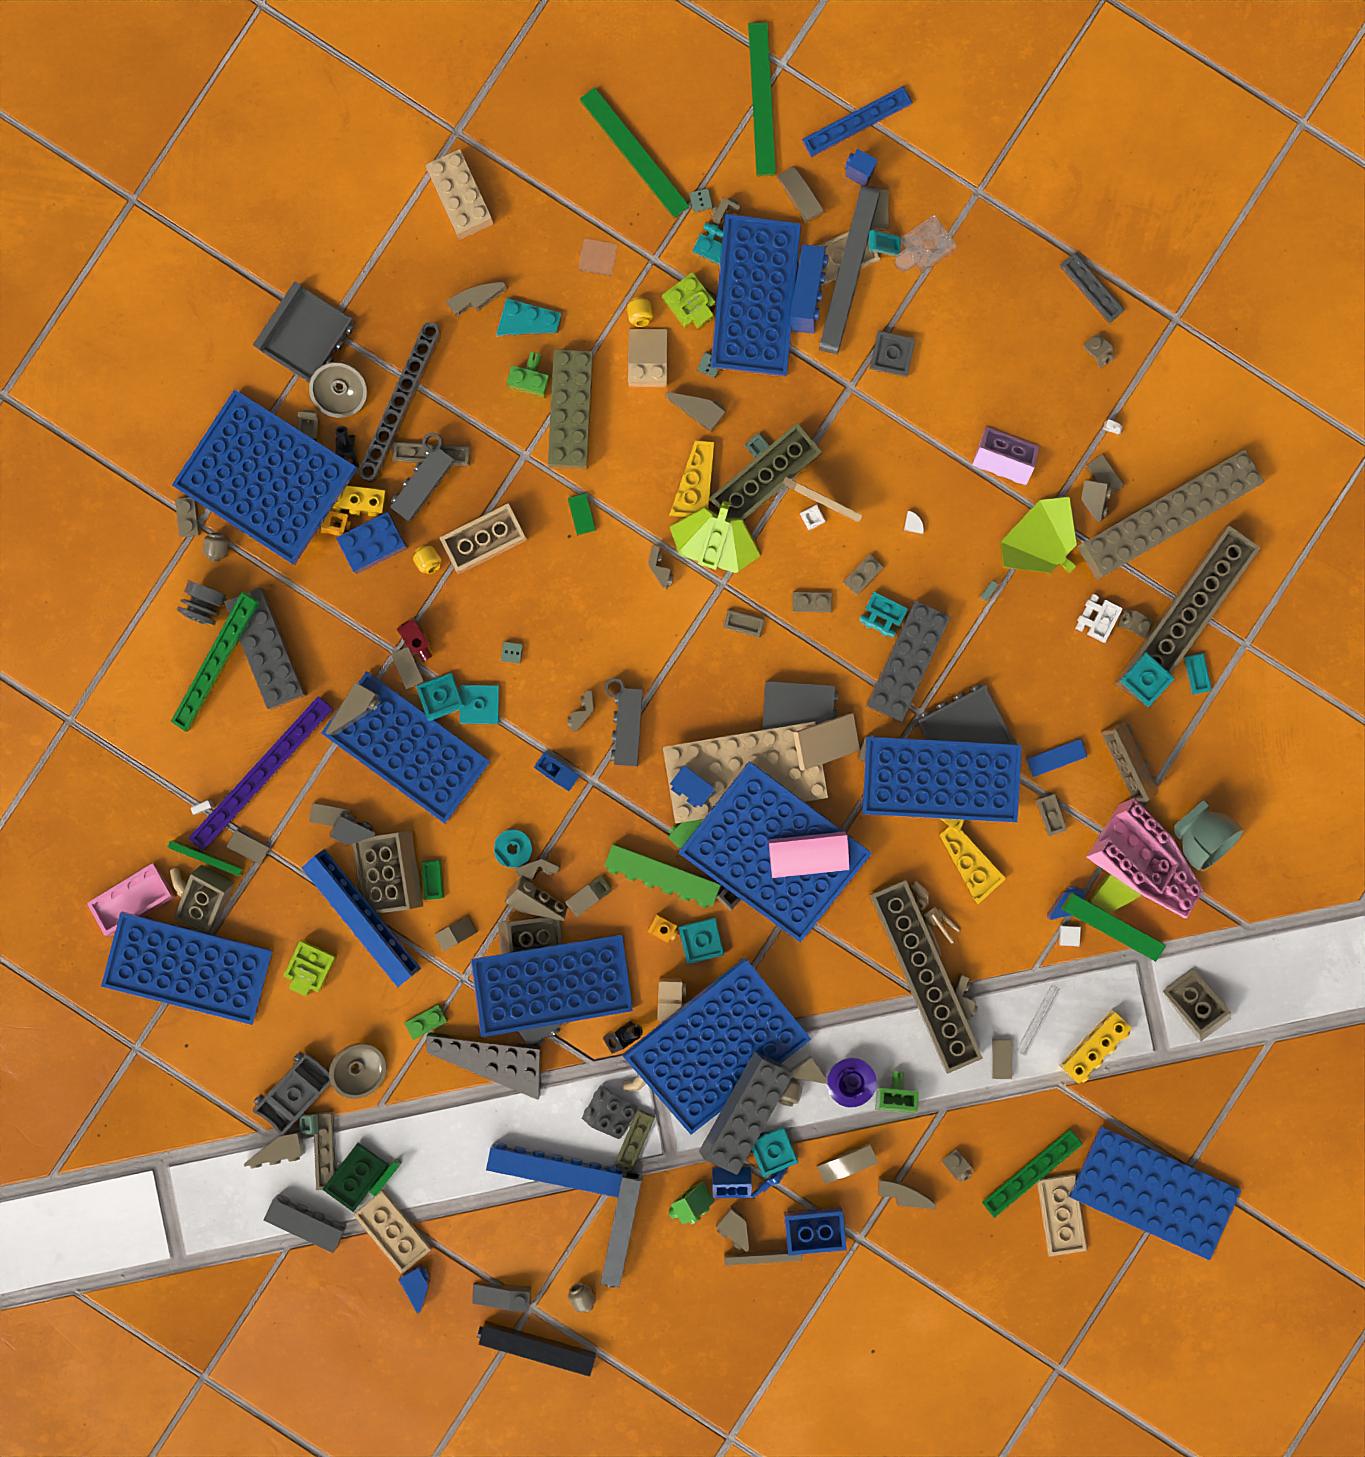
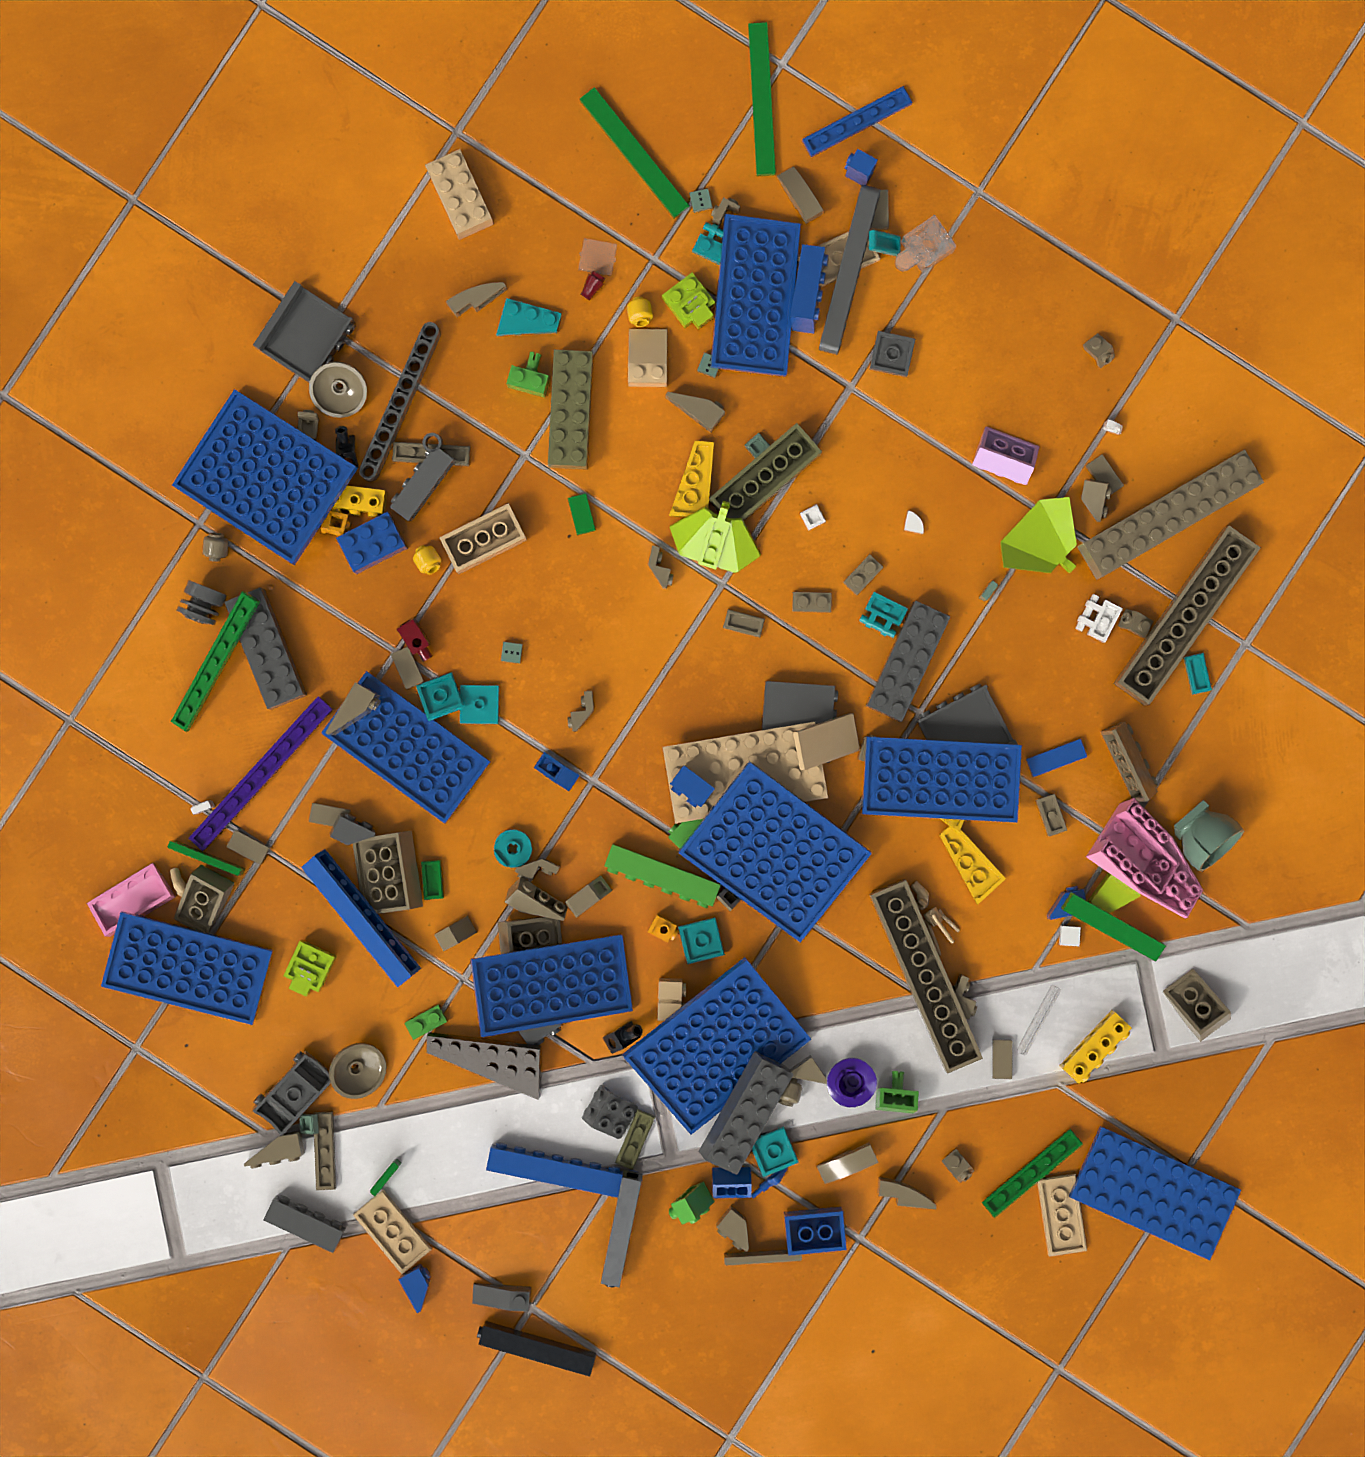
dark tan plate [175,497,200,538] -> none
dark green tile [322,1142,389,1212] -> none
dark tan head [568,1282,596,1312] -> none
dark grey hinge [605,678,643,766] -> none
tan arm [623,1074,646,1091] -> none
bright pink slope [768,832,849,878] -> none
tan tile [783,477,862,522] -> none
dark grey tile [1060,253,1124,323] -> none
teal plate [1119,652,1175,707] -> none
none -> dark red cone [580,270,605,300]

